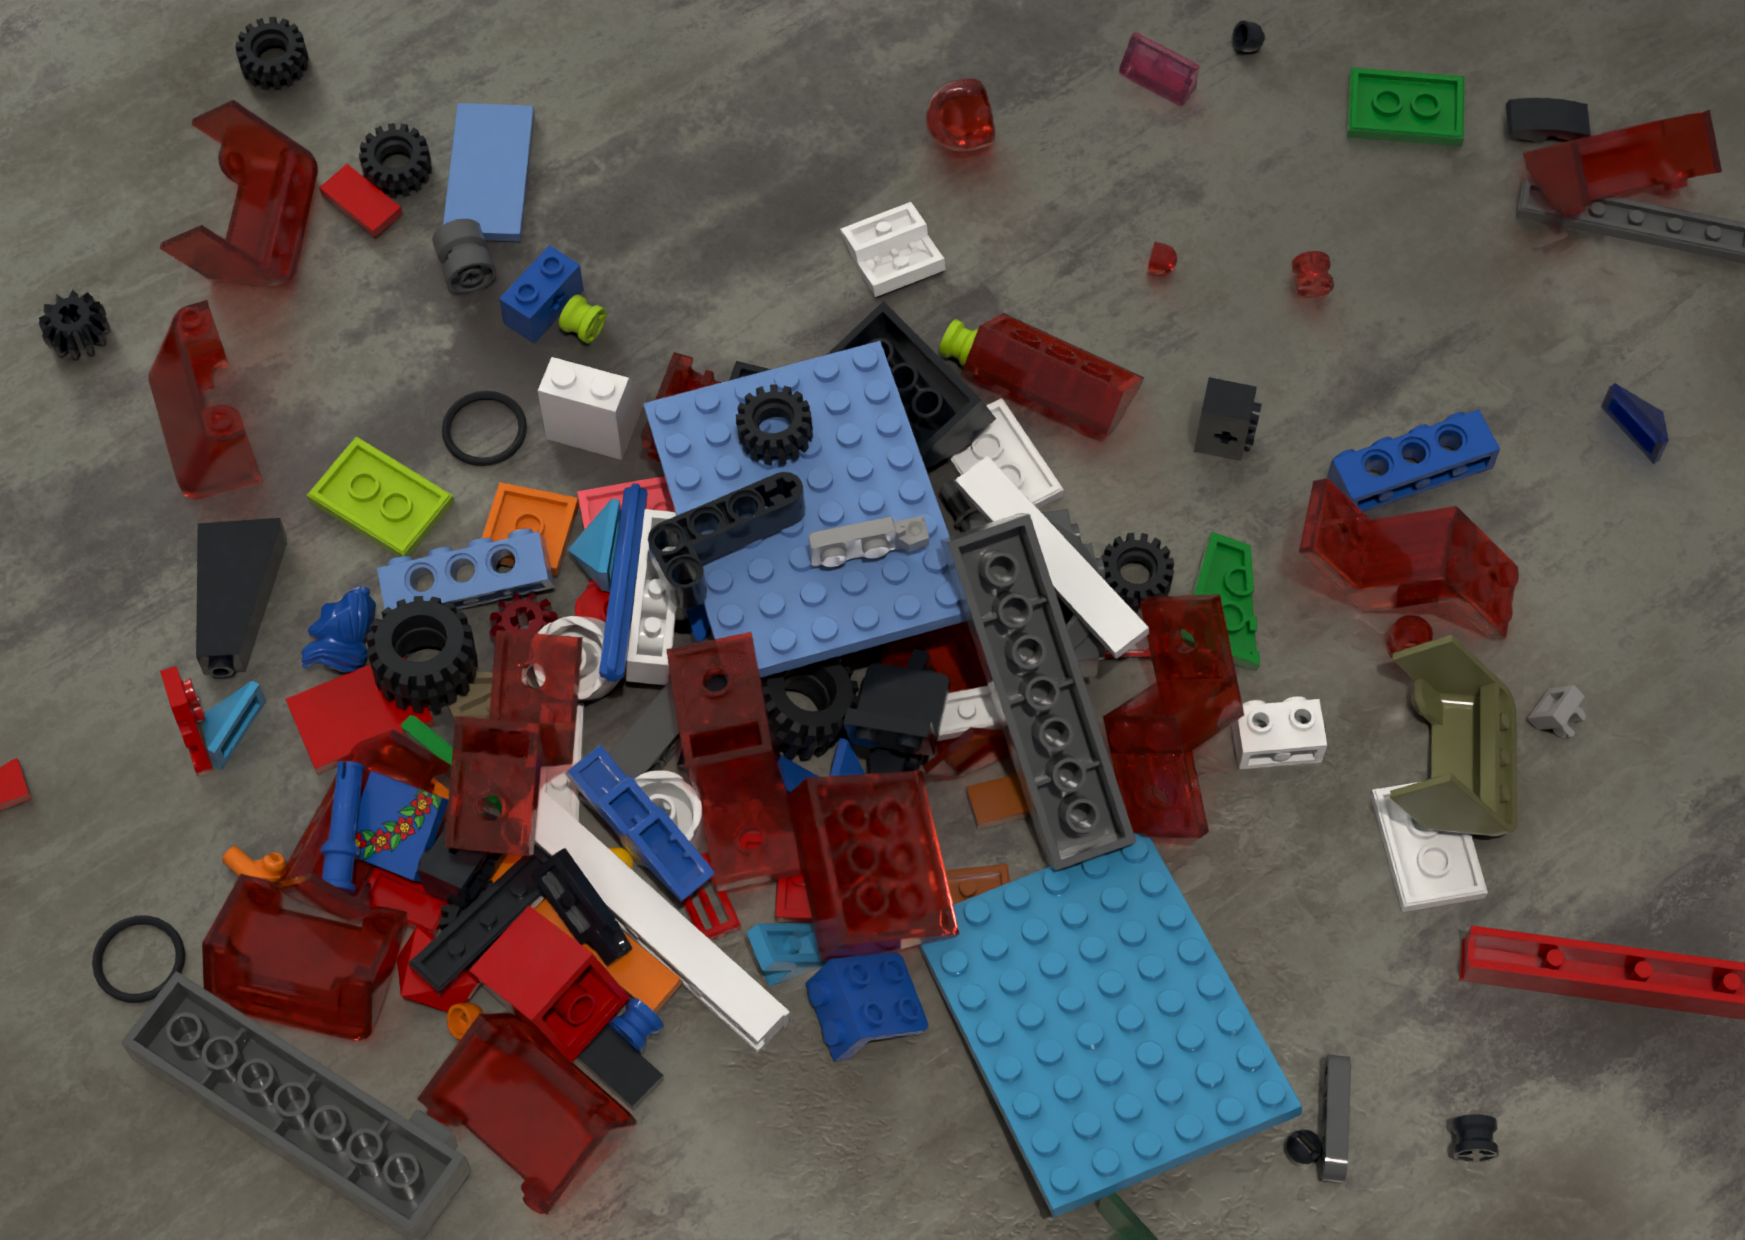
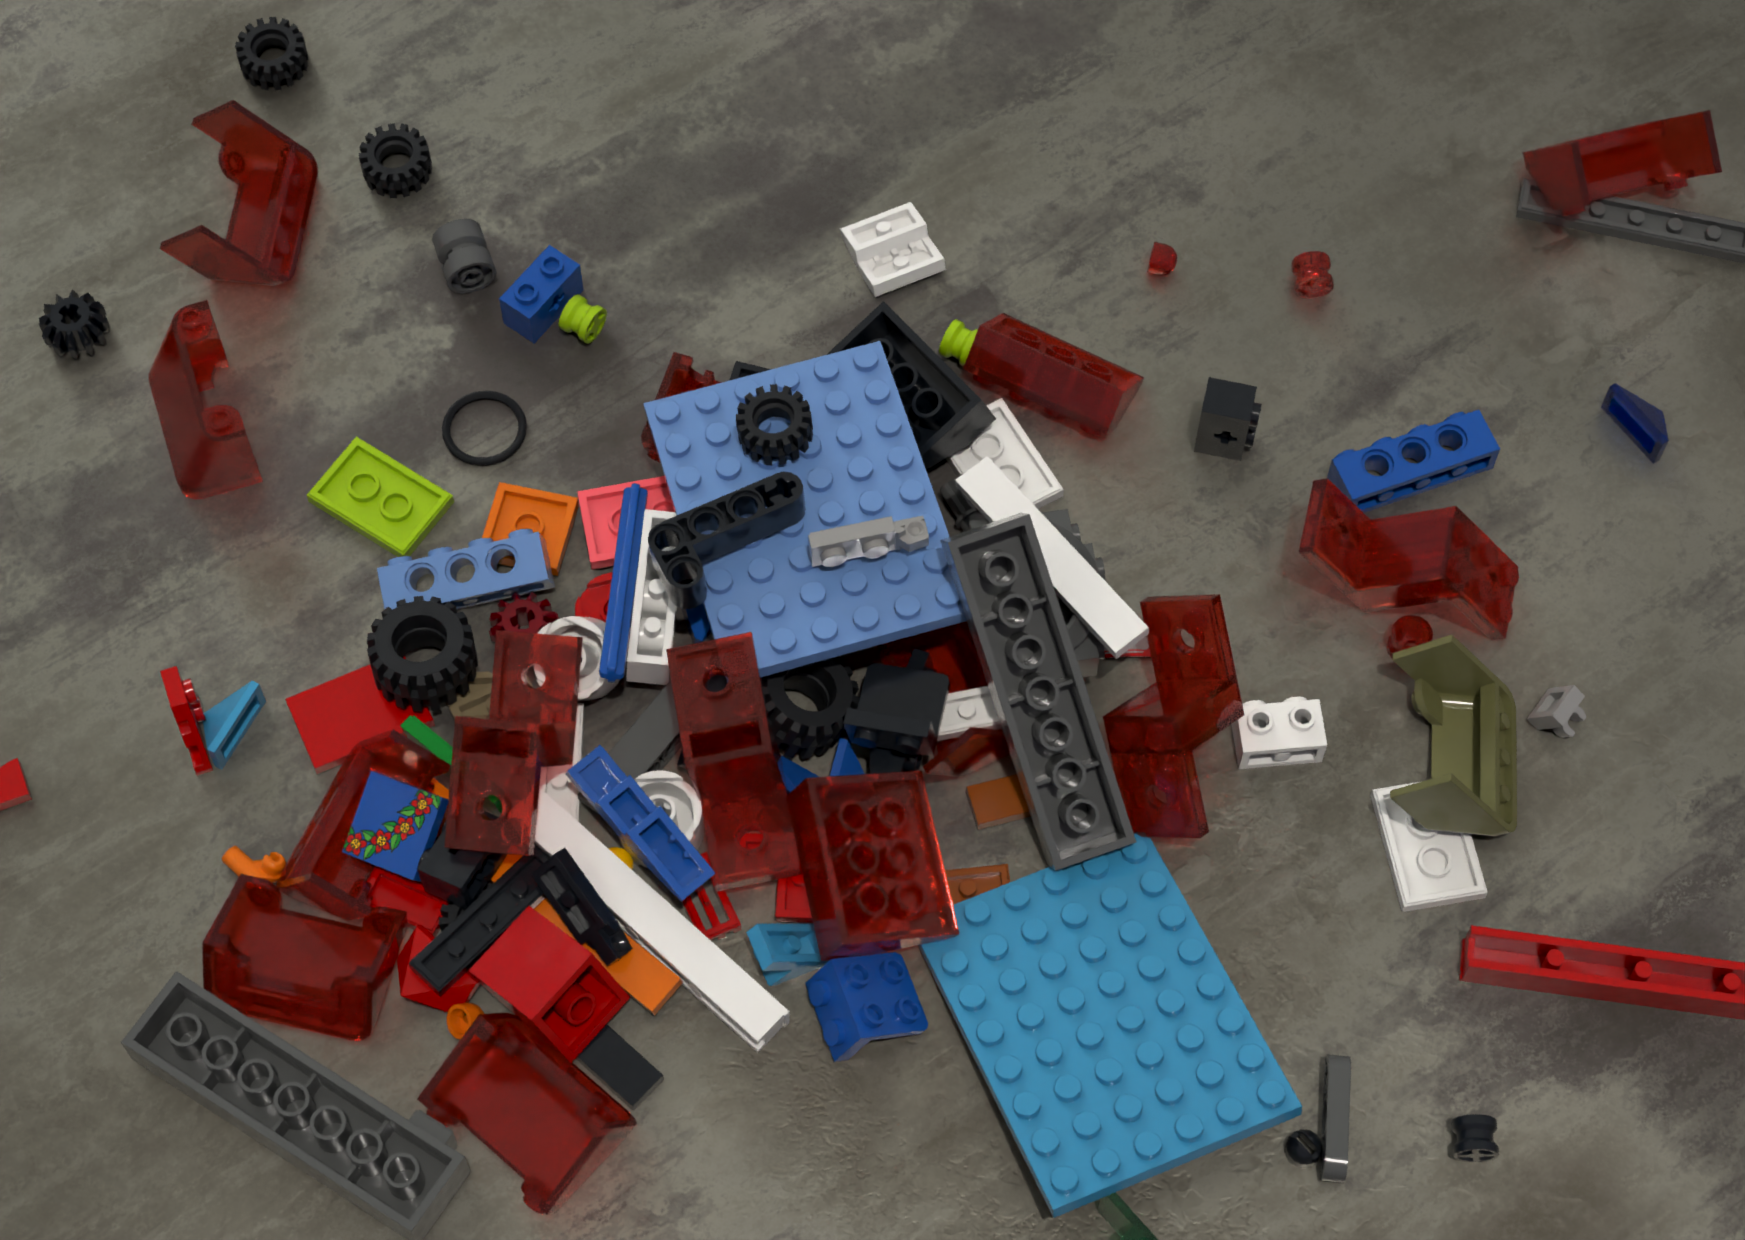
black tyre [92,915,185,1003] -> none
black slope [196,518,287,677] -> none
blue hair [301,586,376,673] -> none
blue pin [316,761,365,896] -> none
red tile [319,164,403,238] -> none
medium blue tile [443,103,535,242] -> none
white slope [538,357,648,460] -> none
dark azure slope [568,499,621,592] -> none
blue wheel [608,997,664,1053] -> none
clear red piece [925,79,996,152] -> none
black tyre [1101,533,1174,613] -> none
clear pink slope [1119,31,1200,106] -> none
green wing [1178,532,1260,671] -> none
black hinge [1232,20,1265,52] -> none
green tile [1347,67,1465,147] -> none
black slope [1505,98,1591,144] -> none

